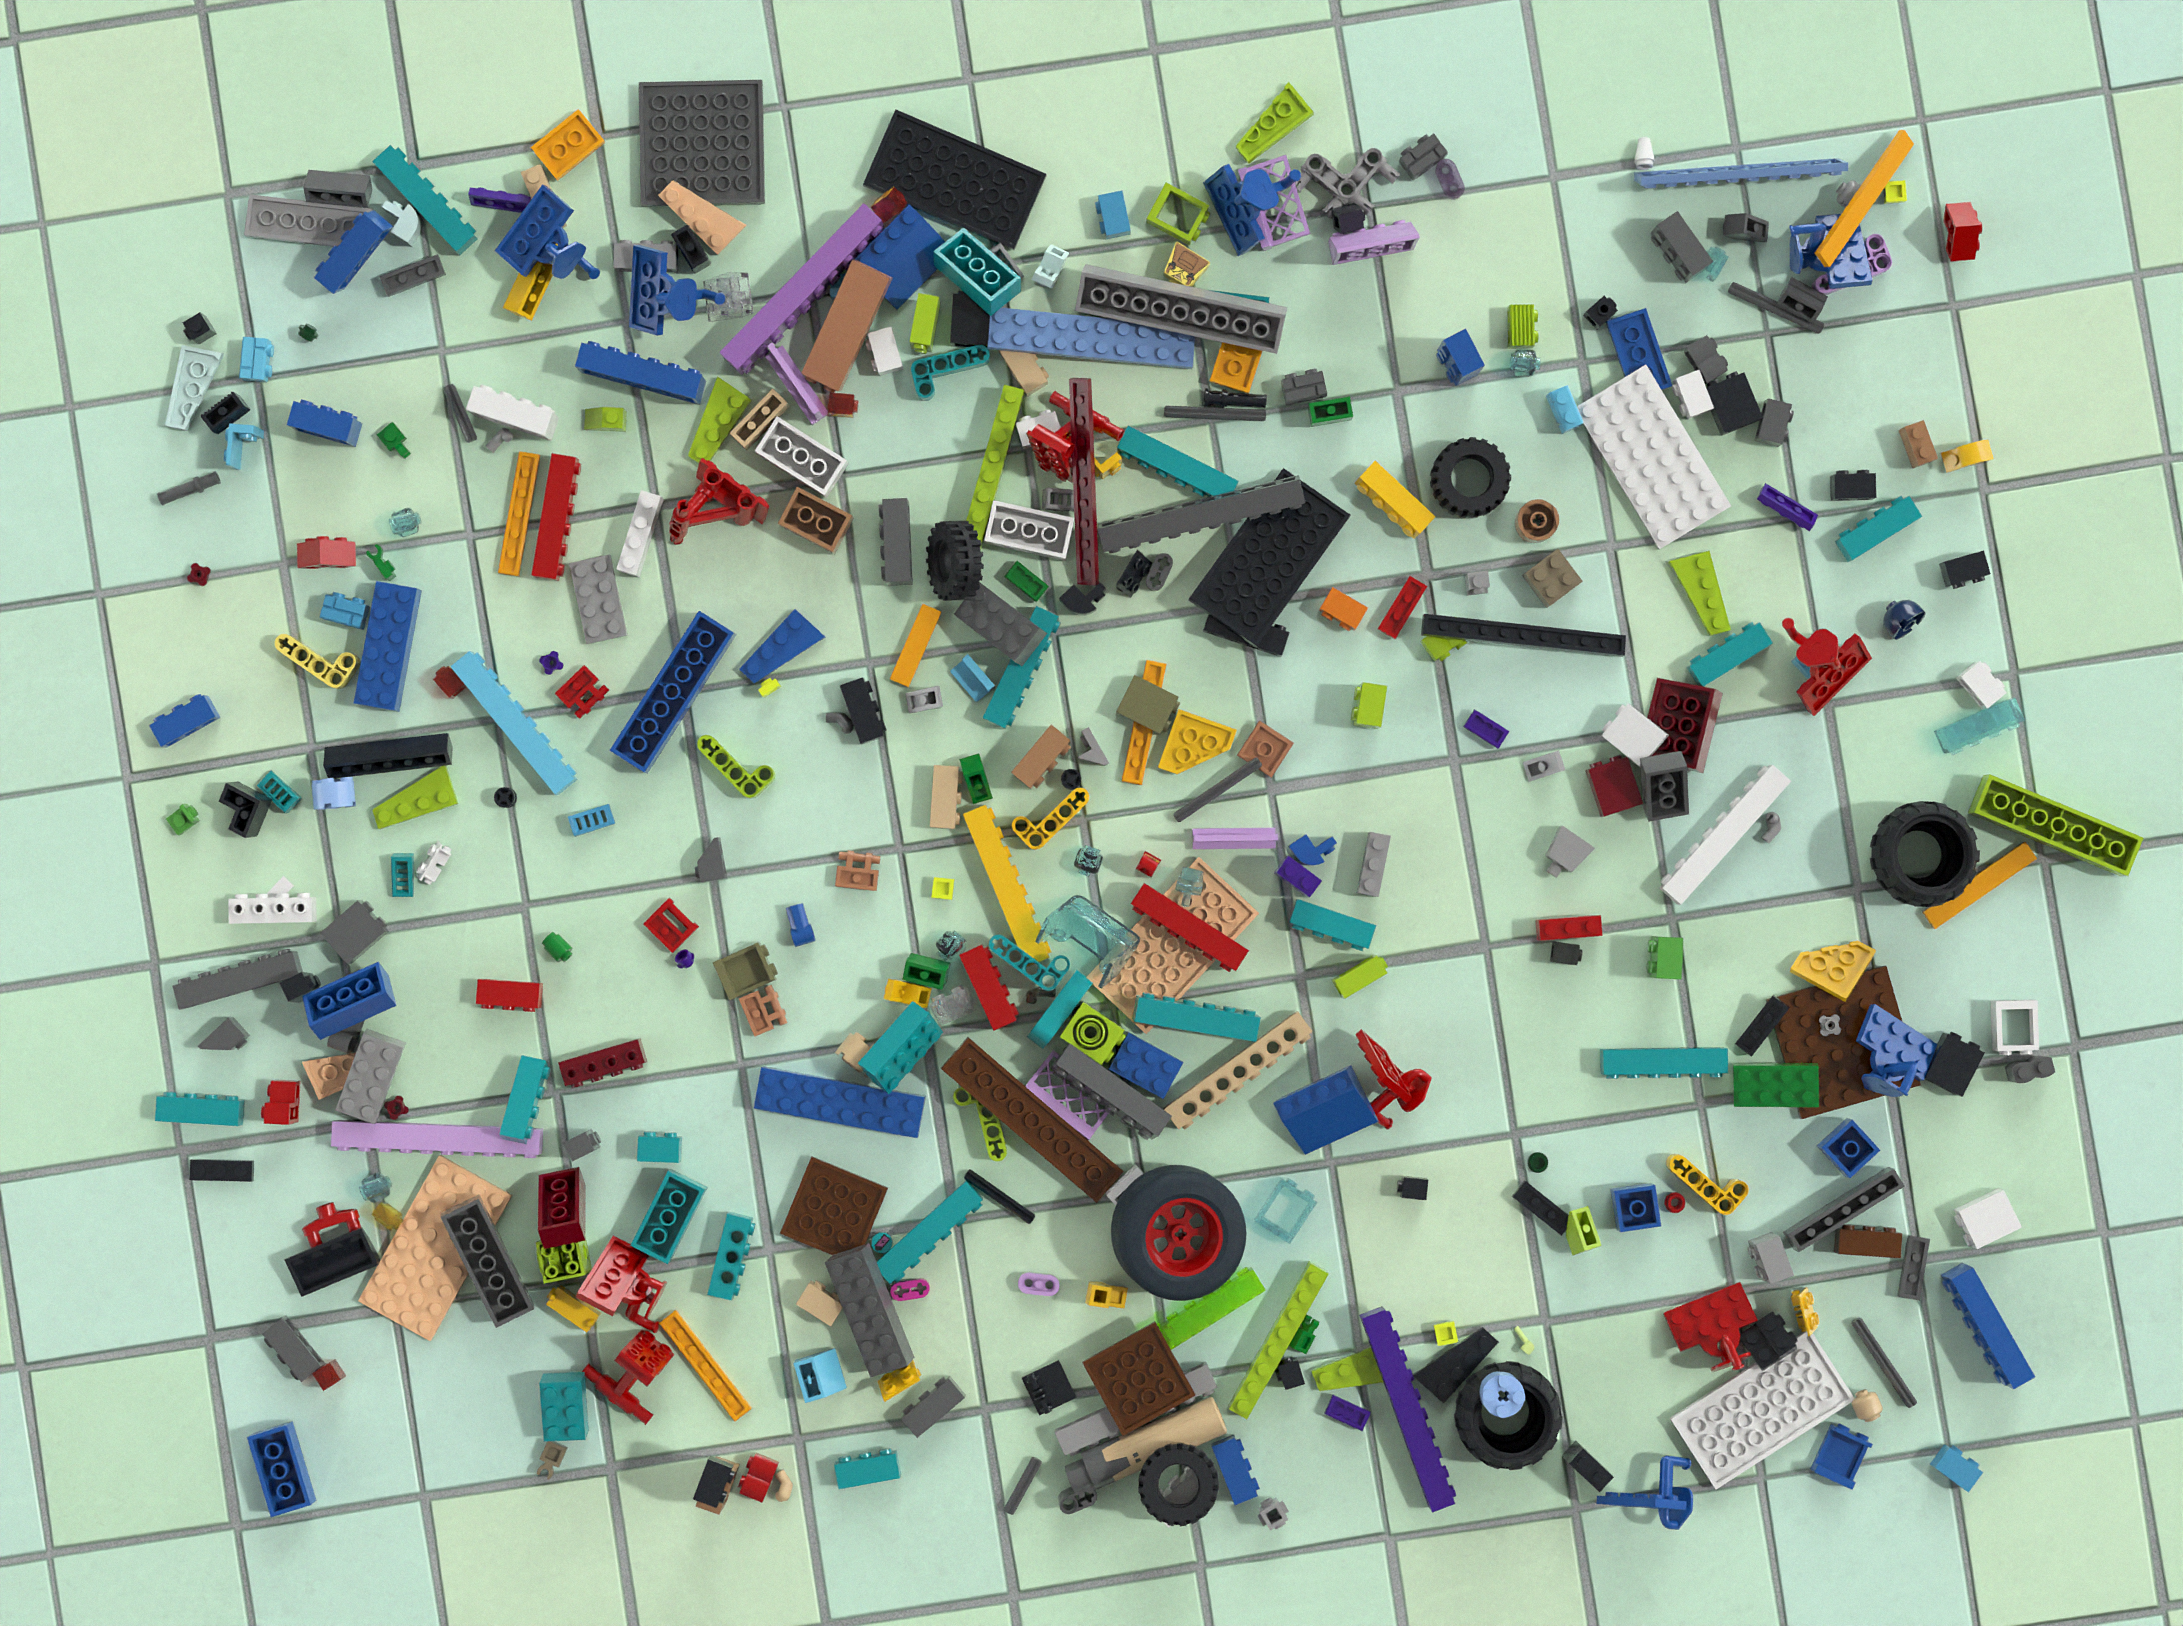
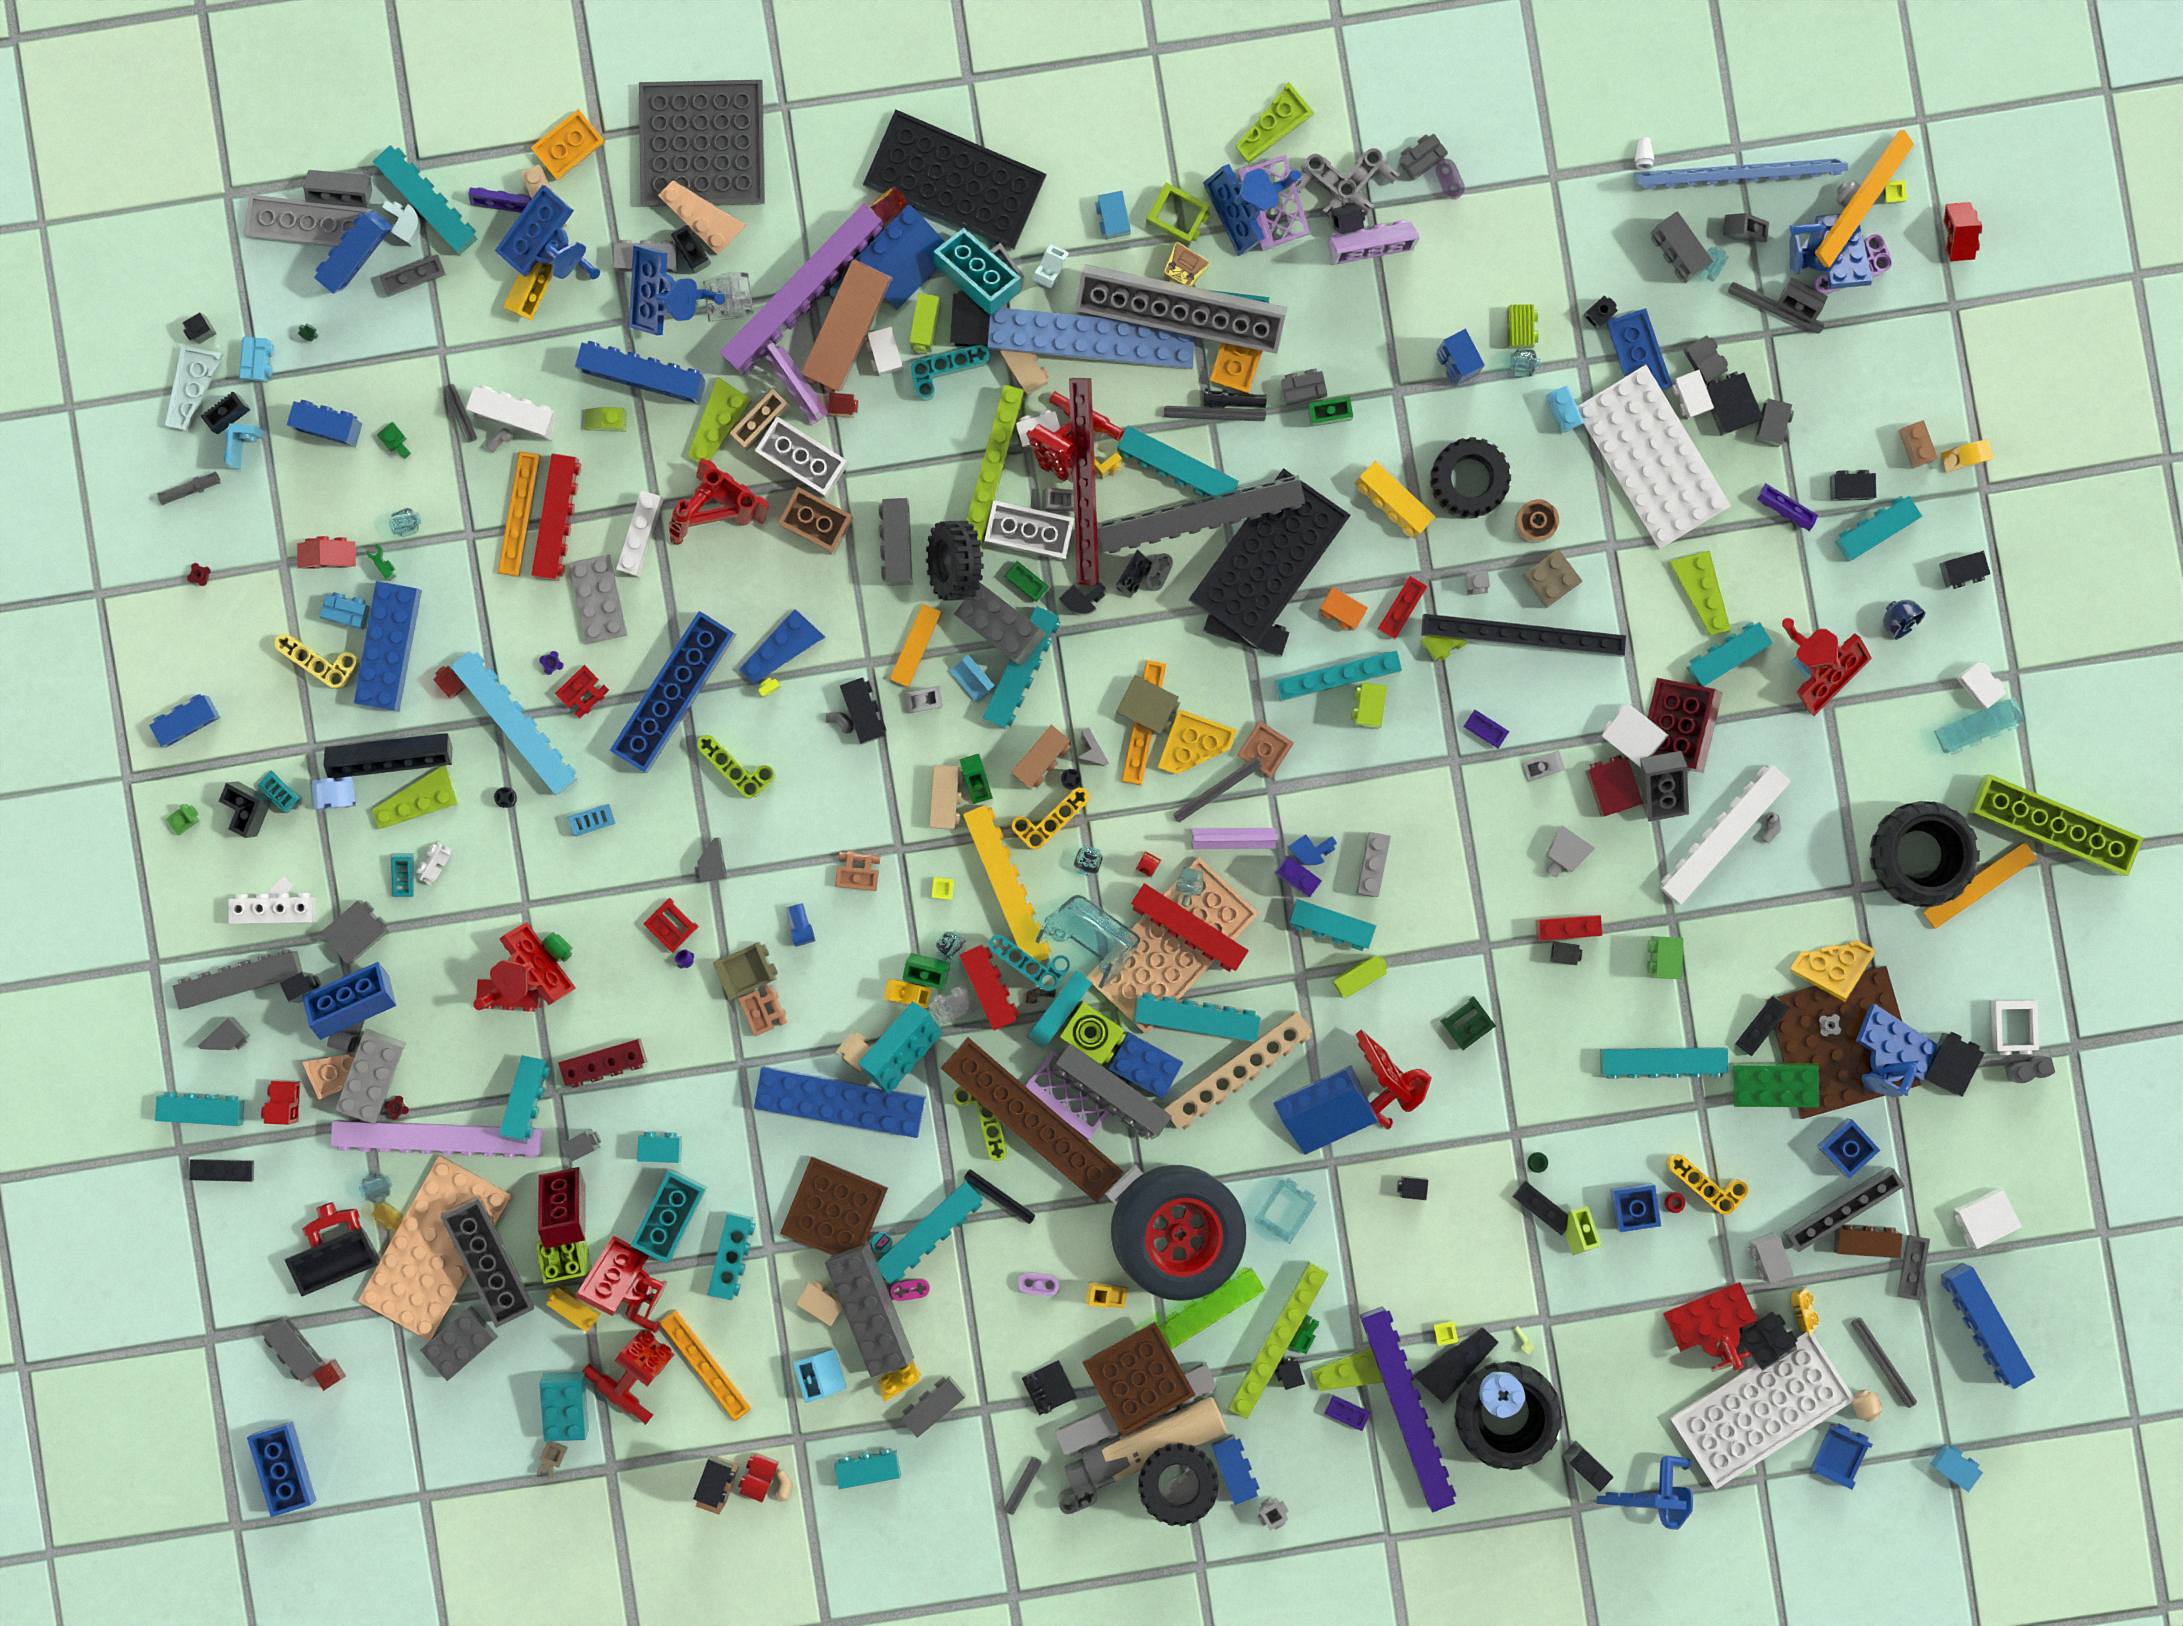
none -> dark grey brick [420,1306,499,1381]
none -> red plate [473,922,576,1011]
none -> teal brick [1275,650,1402,702]
none -> dark green plate [1440,996,1496,1051]

